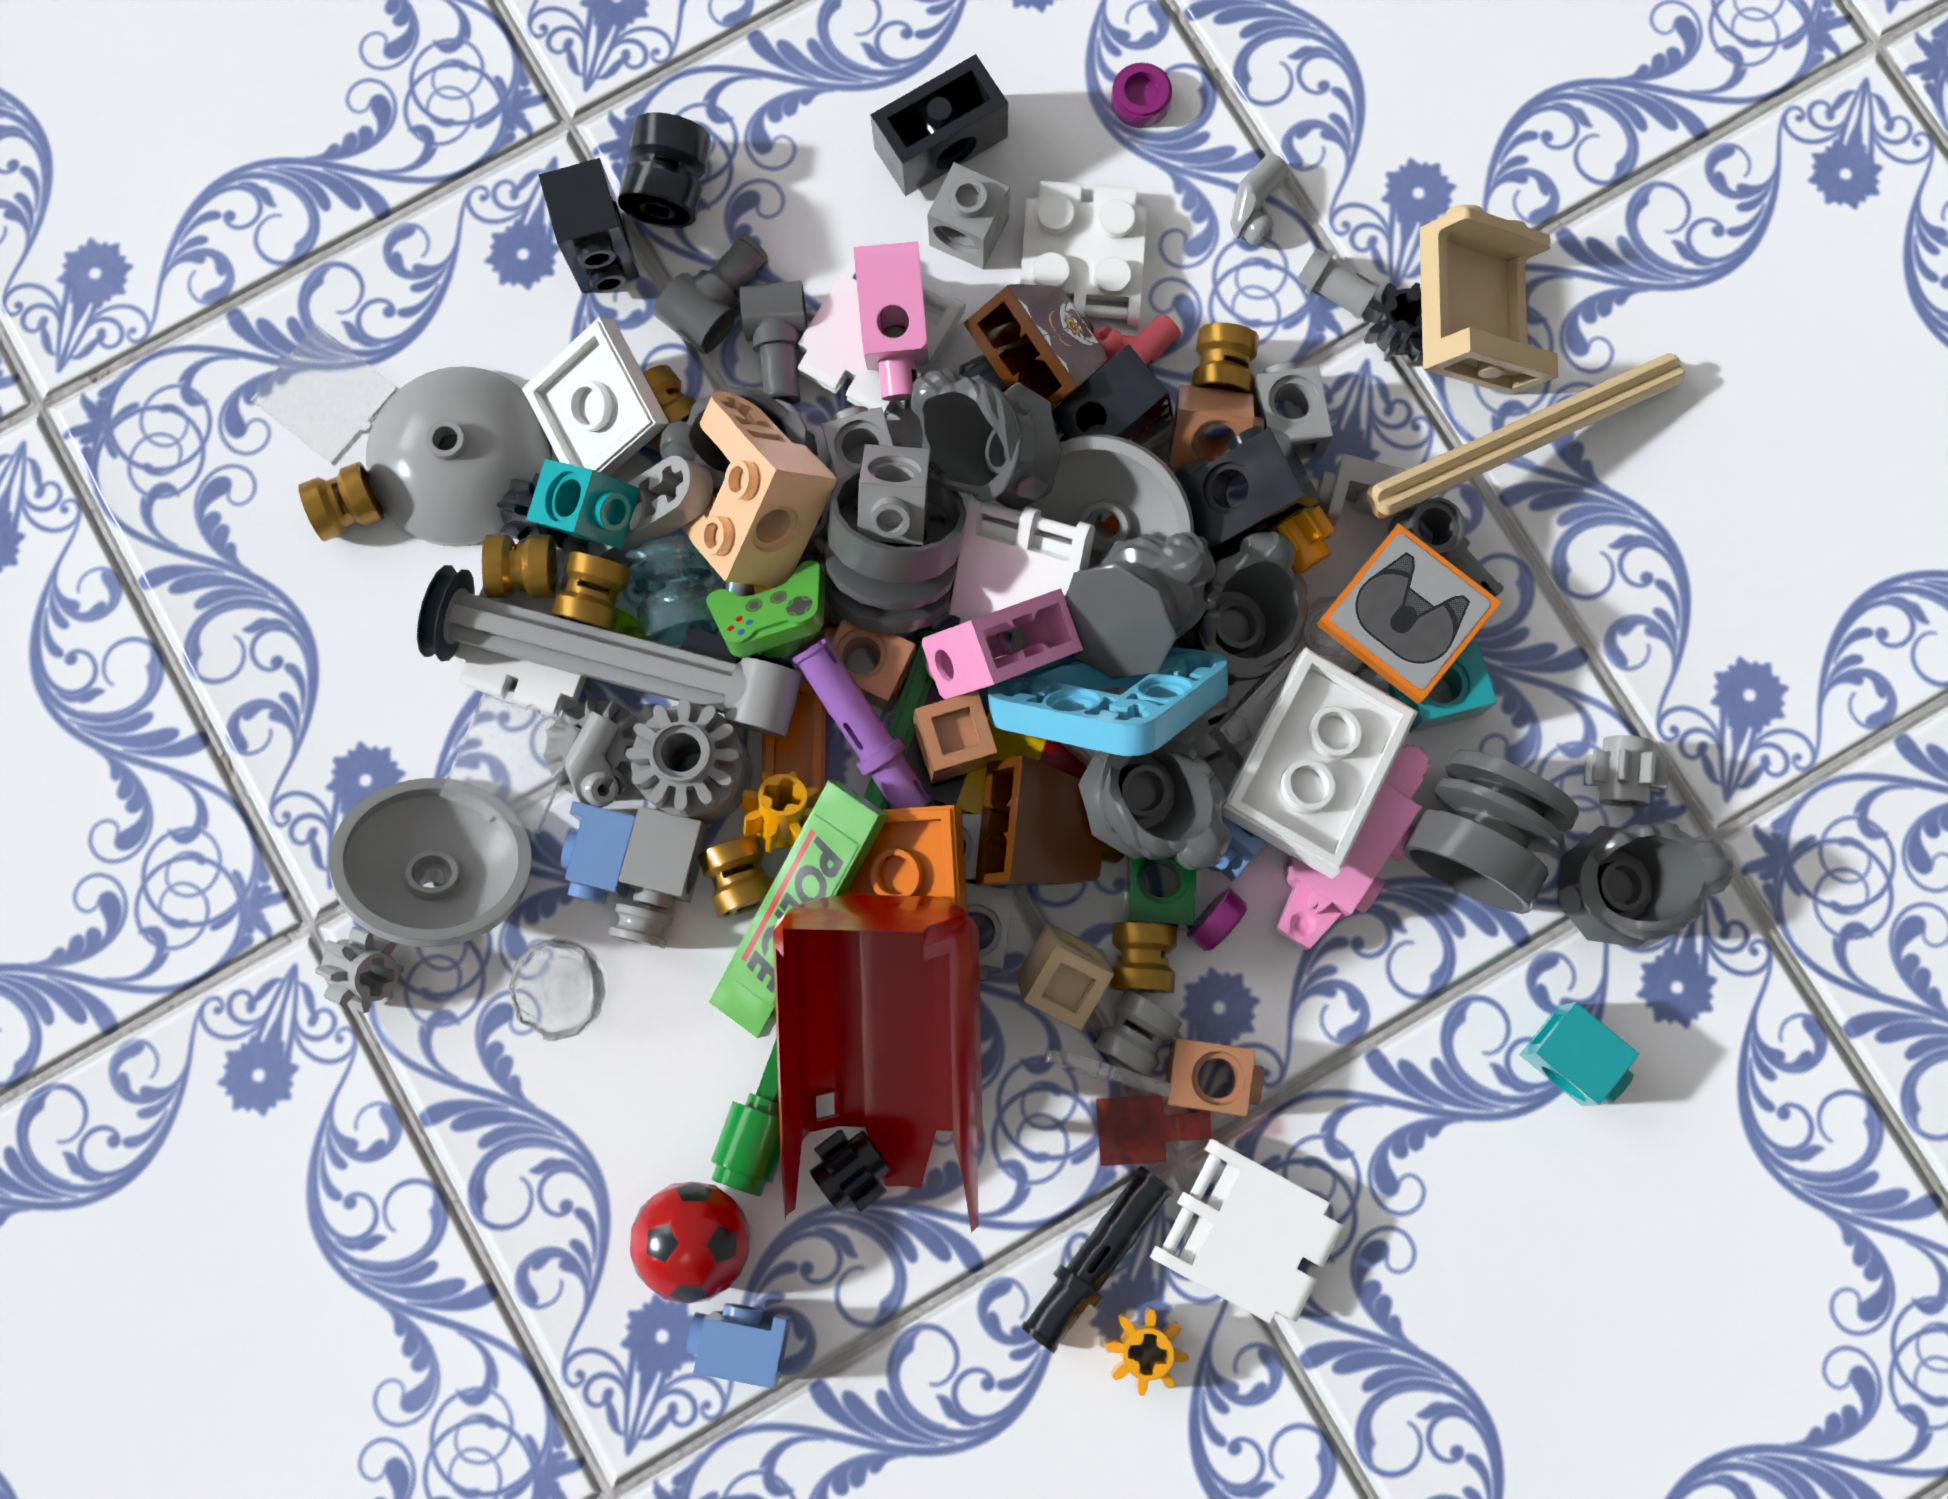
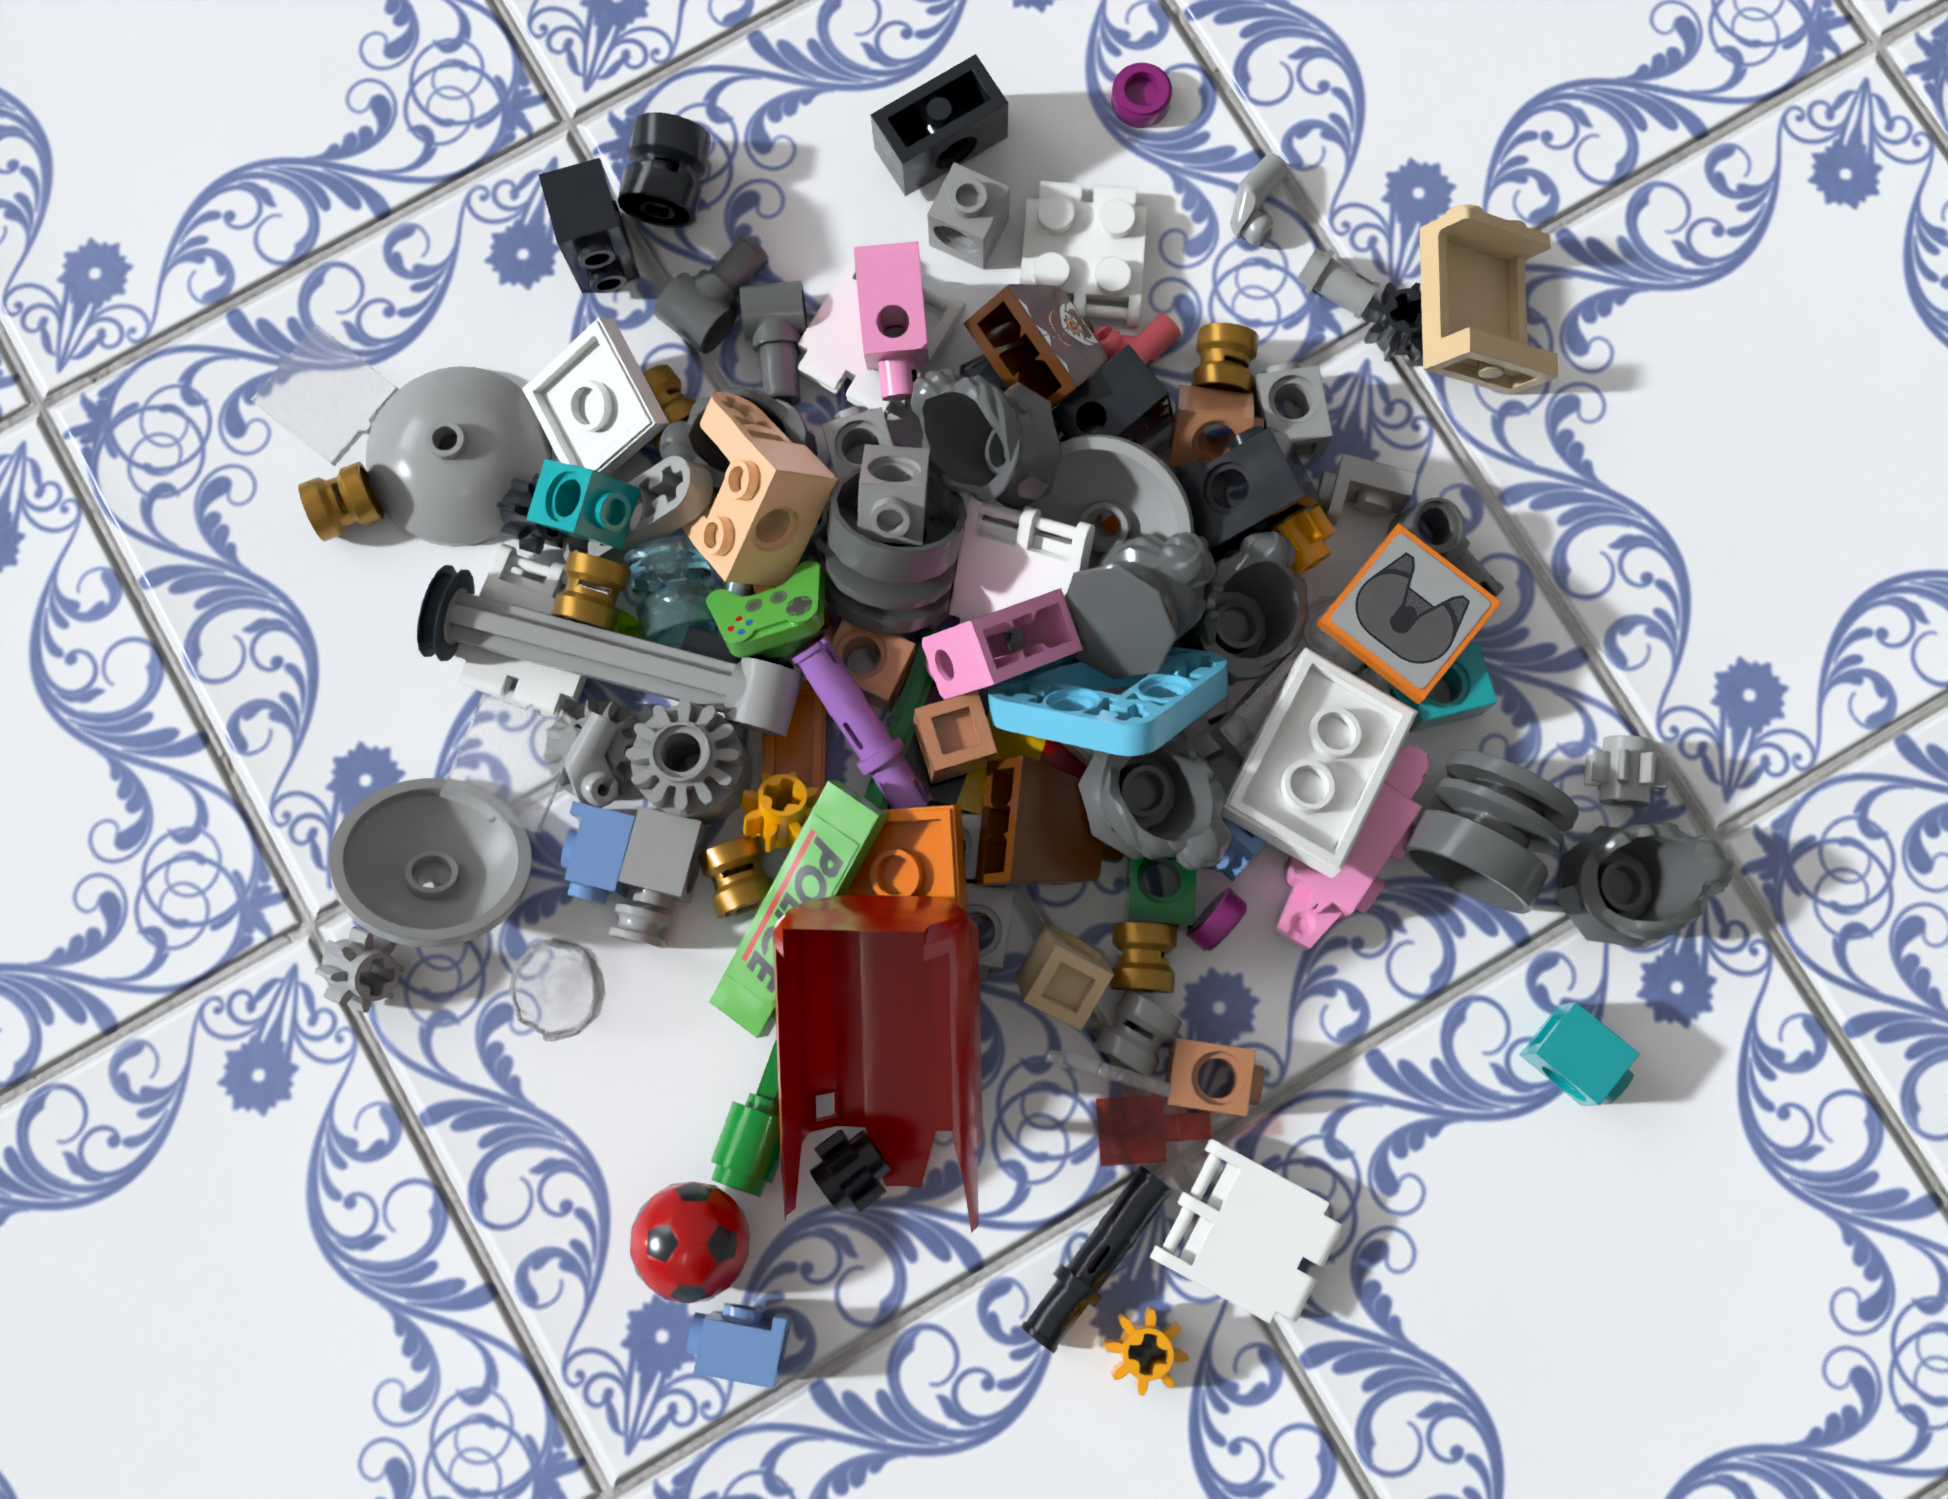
pearl gold wheel [481,534,557,598] -> none
tan axle [1366,353,1685,519] -> none

